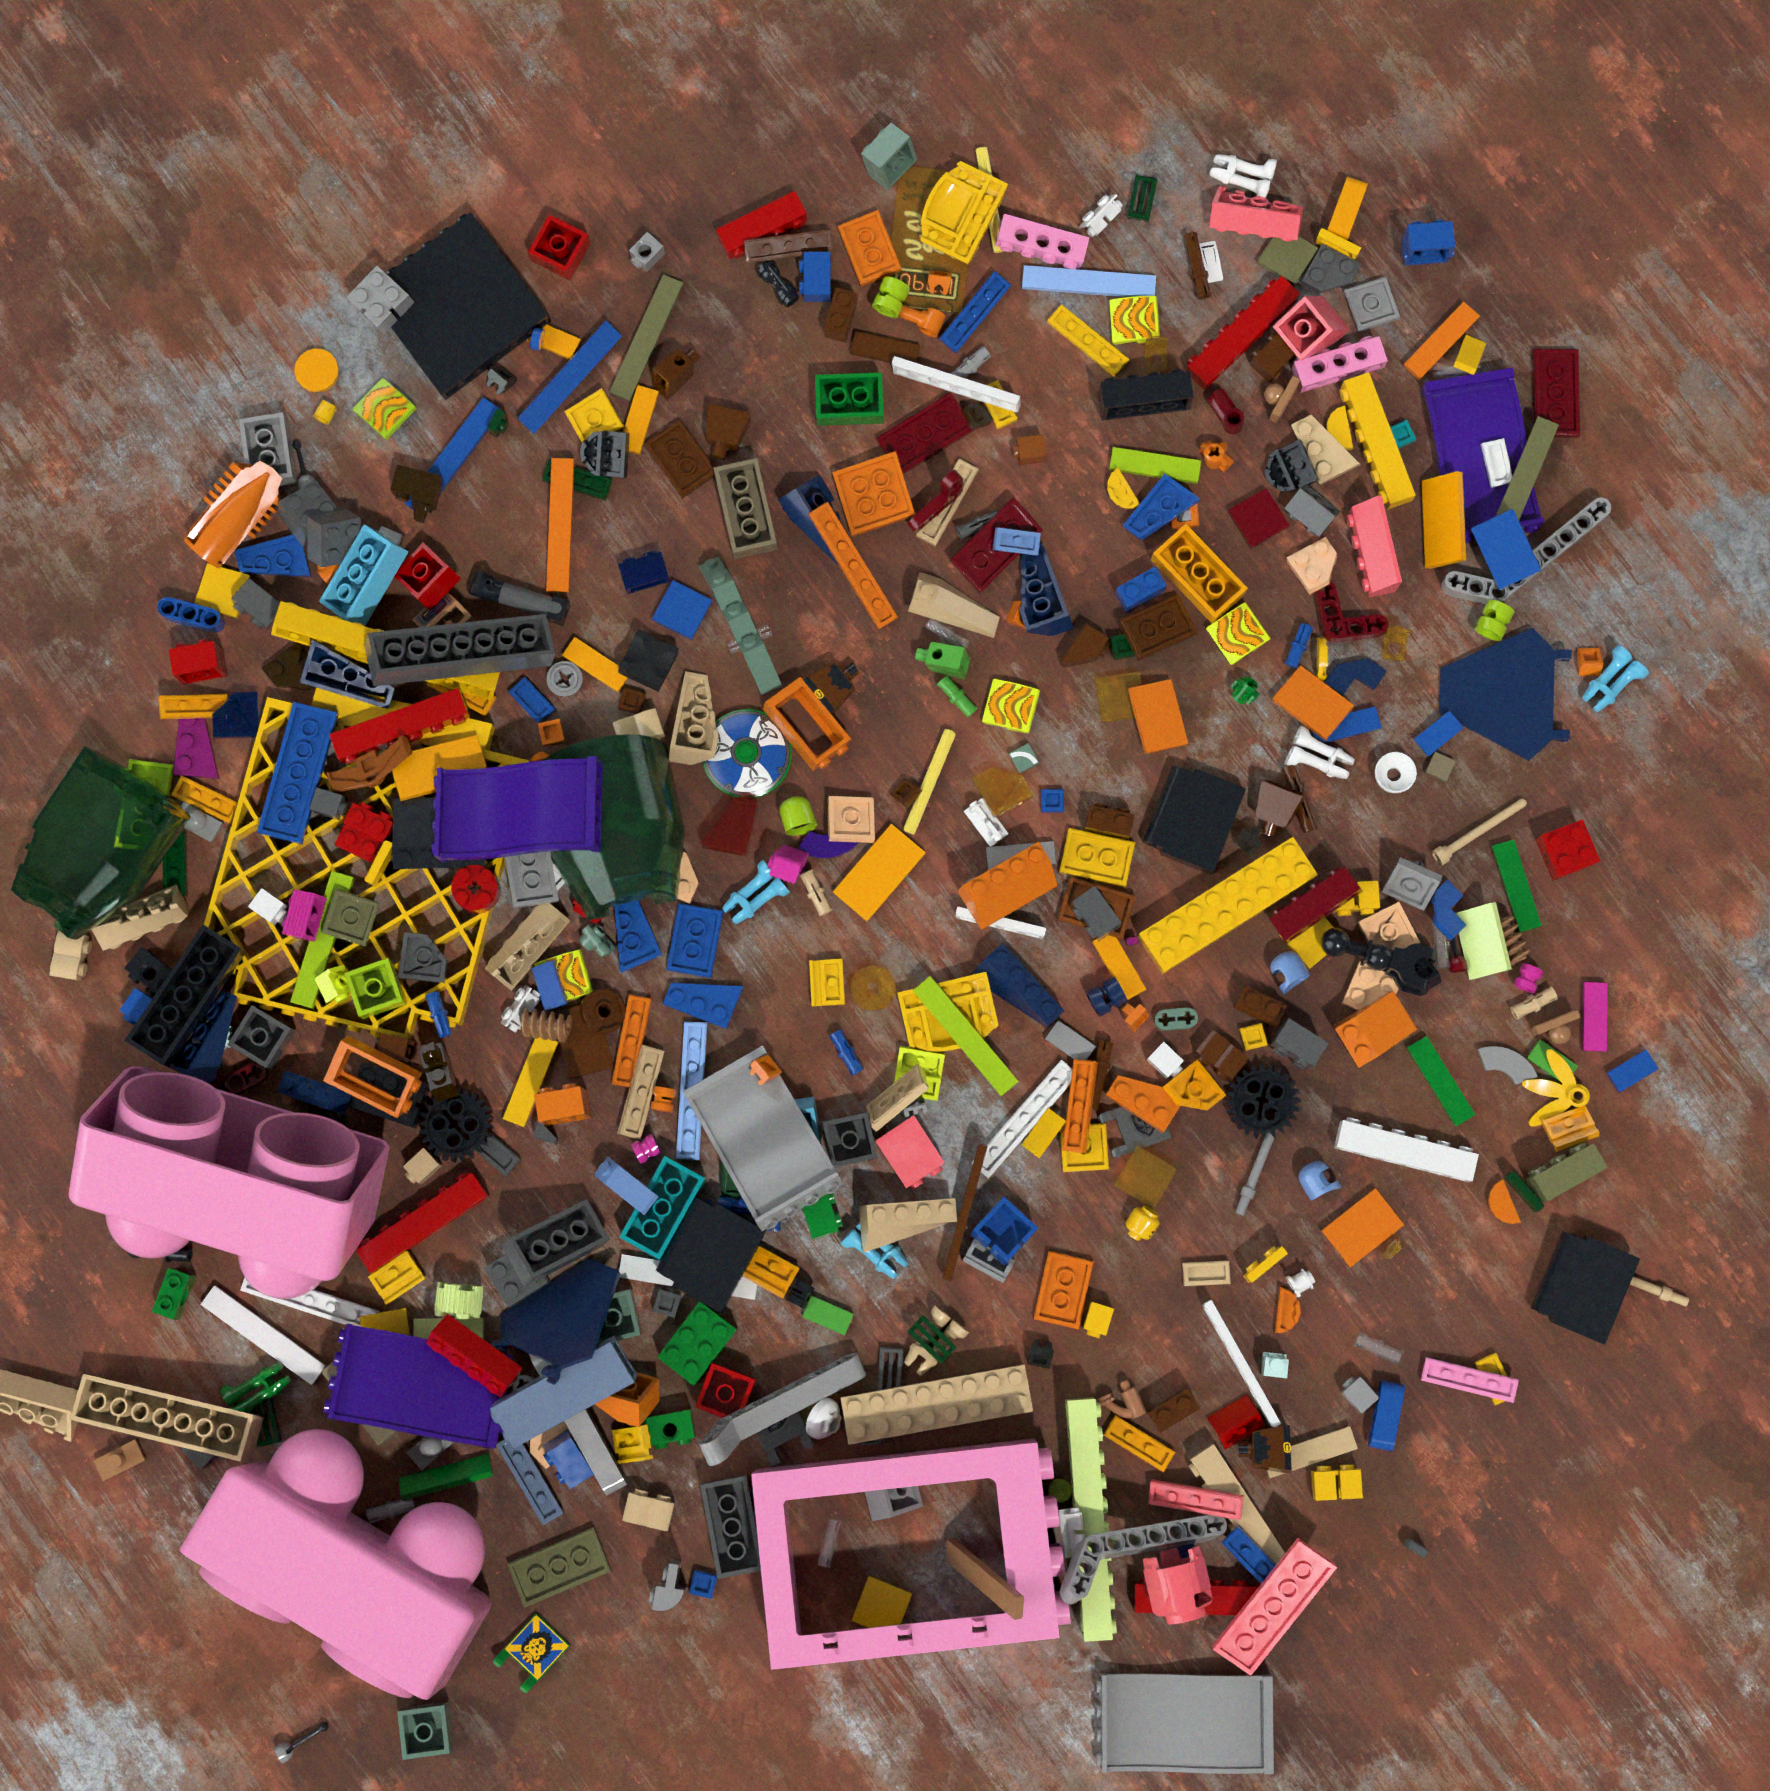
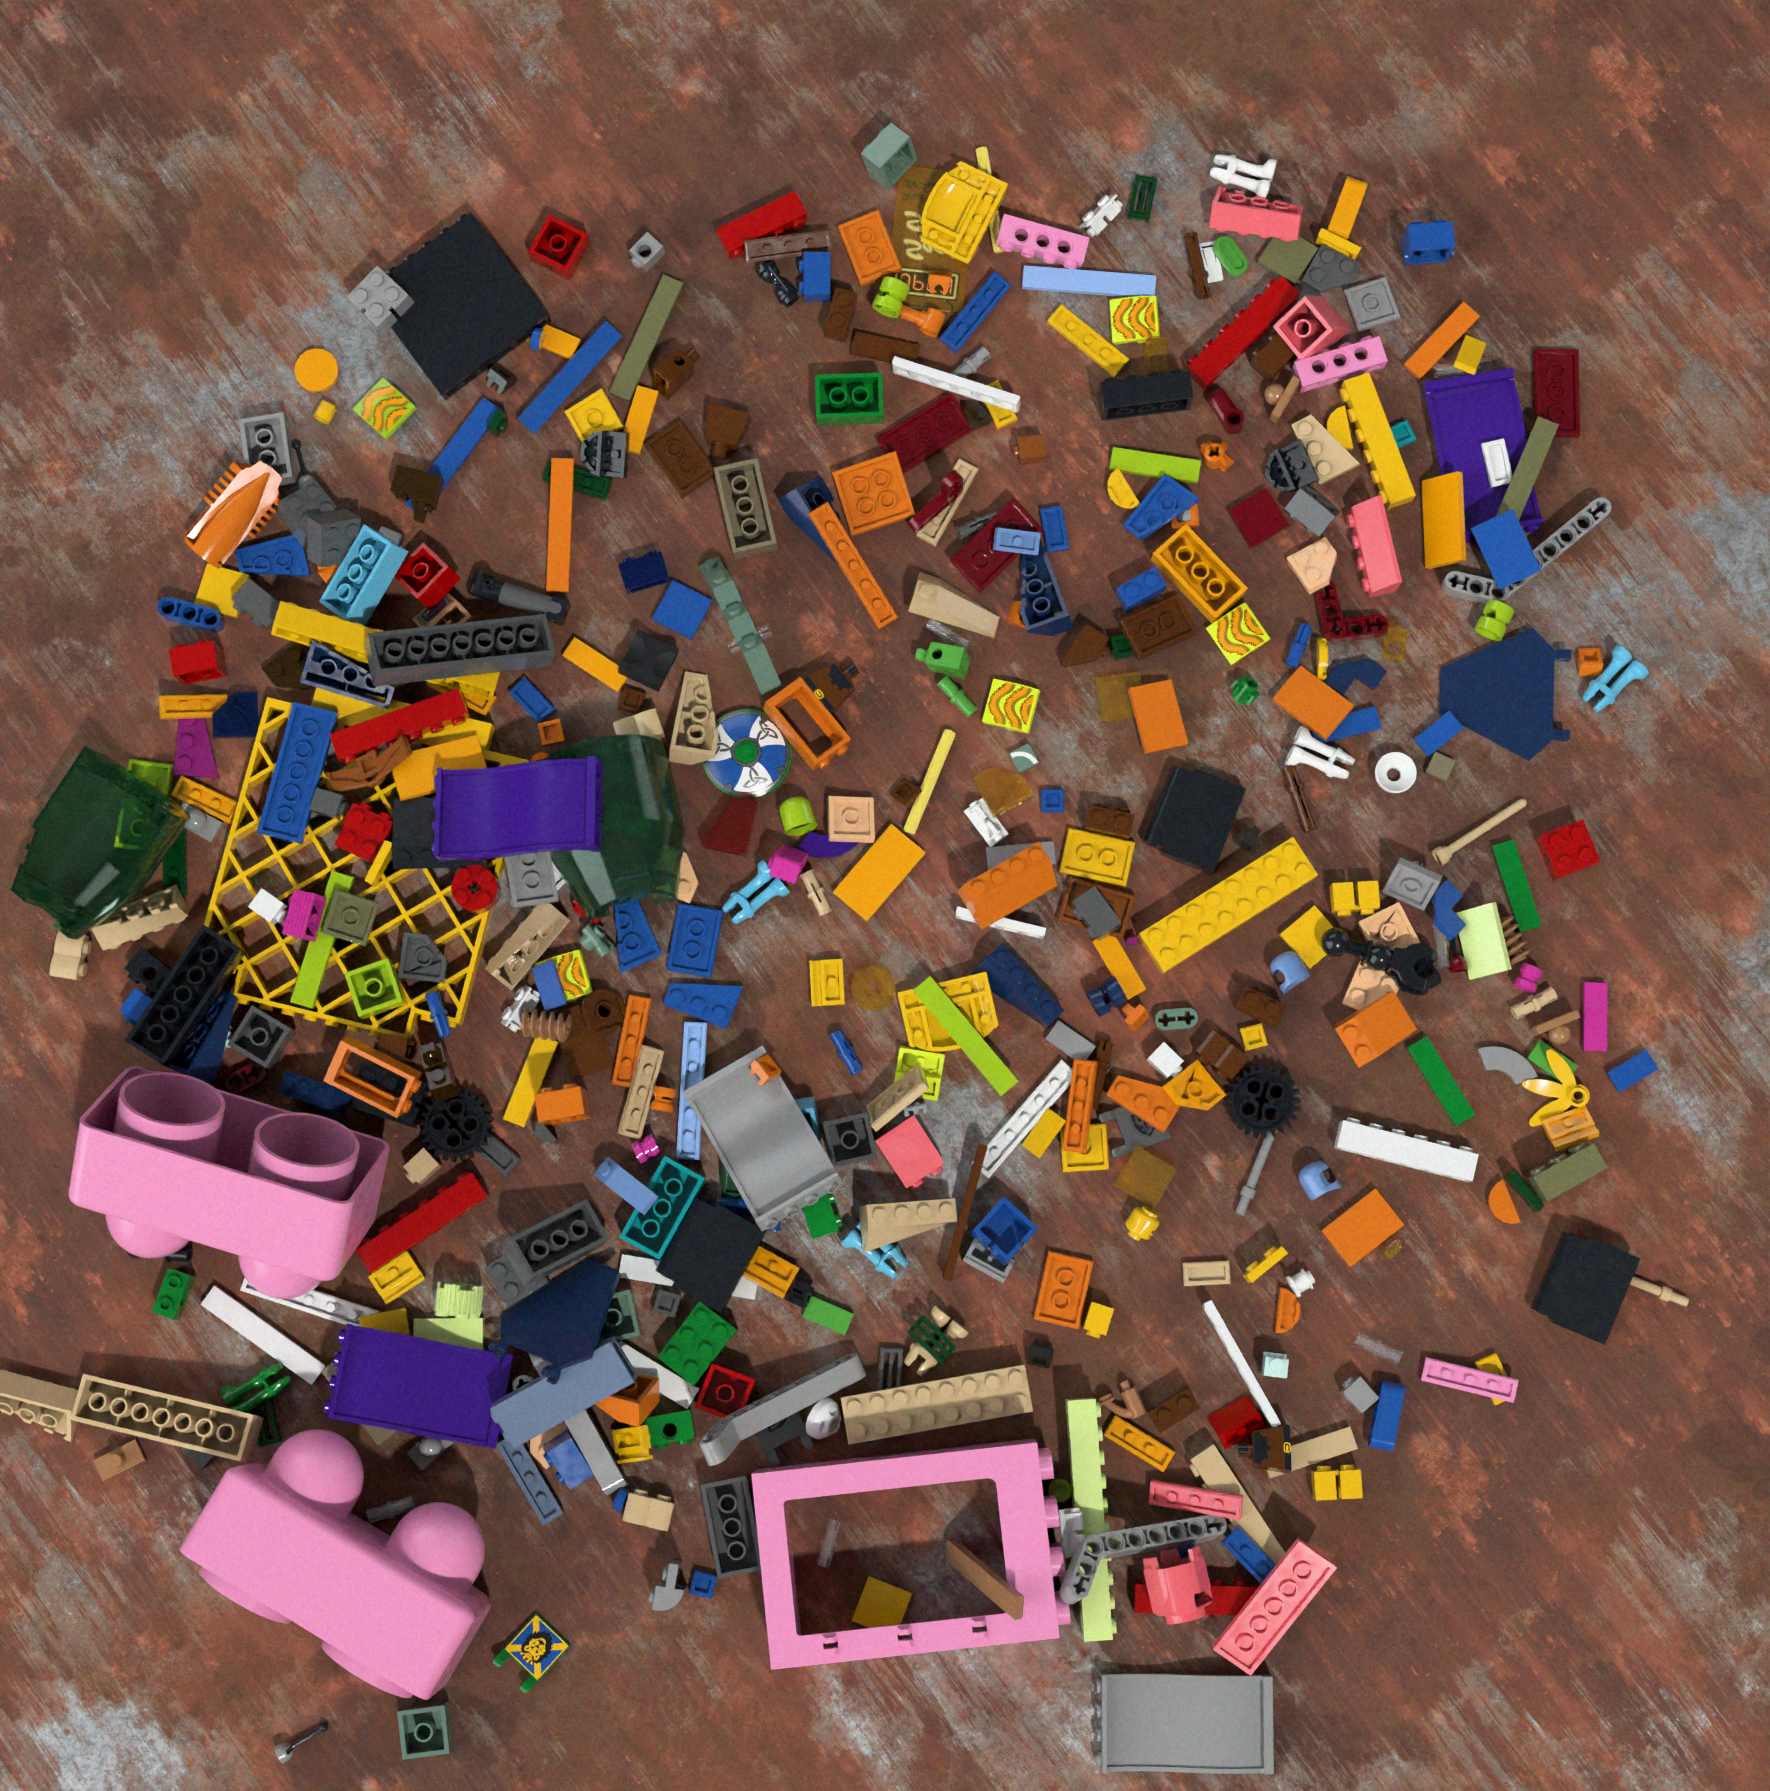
neon yellow brick [315,965,351,1003] -> none
green tile [399,1454,493,1501] -> none
red brick [426,1313,522,1398] -> none
olive tile [507,1527,612,1608] -> none
light grey gear [547,661,583,697] -> none
light grey slope [865,1486,923,1521] -> none
reddish brown torso [1255,779,1307,836] -> none
dark red brick [1269,866,1363,944] -> none
dark grey brick [1269,1018,1329,1070] -> none
dark grey tile [1403,1538,1428,1558] -> none
none -> blue tile [612,1487,630,1512]
none -> white tile [619,1341,700,1409]
none -> blue tile [1039,505,1070,554]
none -> bright green tile [1213,236,1248,277]

